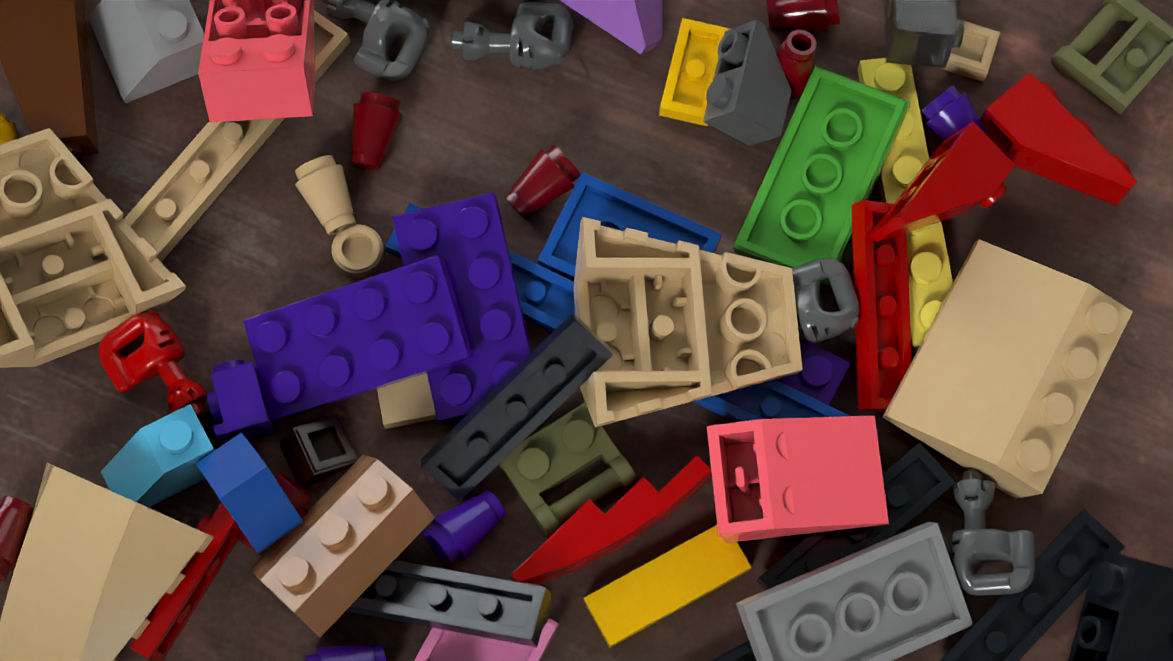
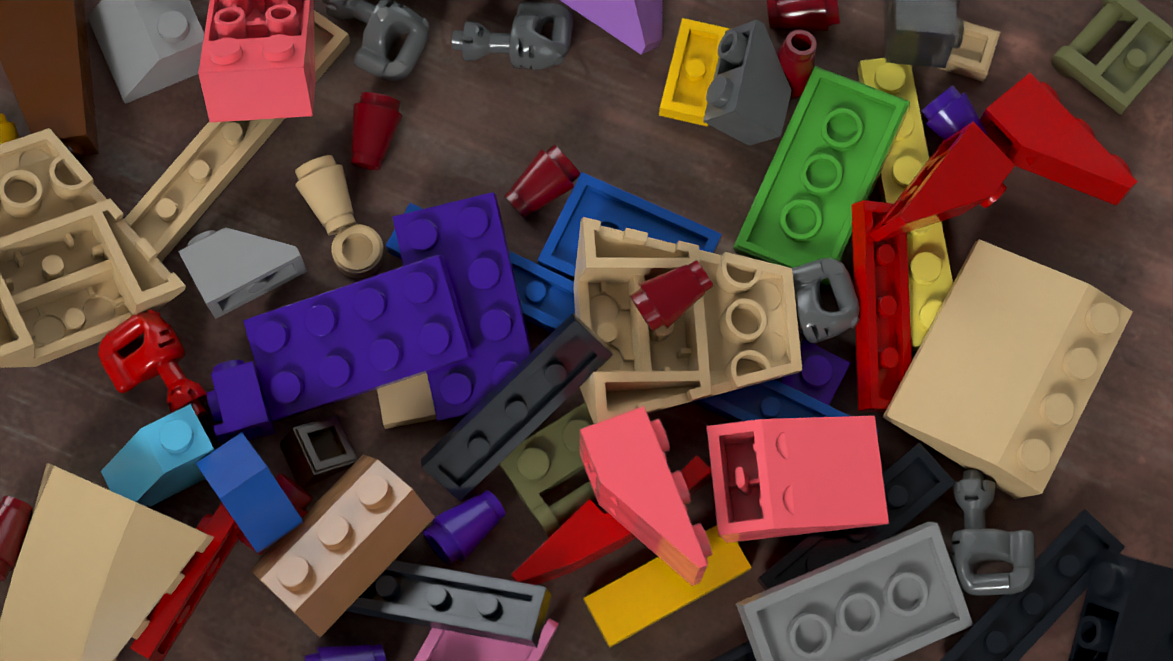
none -> light grey slope [178,227,308,319]
none -> coral slope [579,406,712,586]
none -> dark red cone [630,260,714,332]

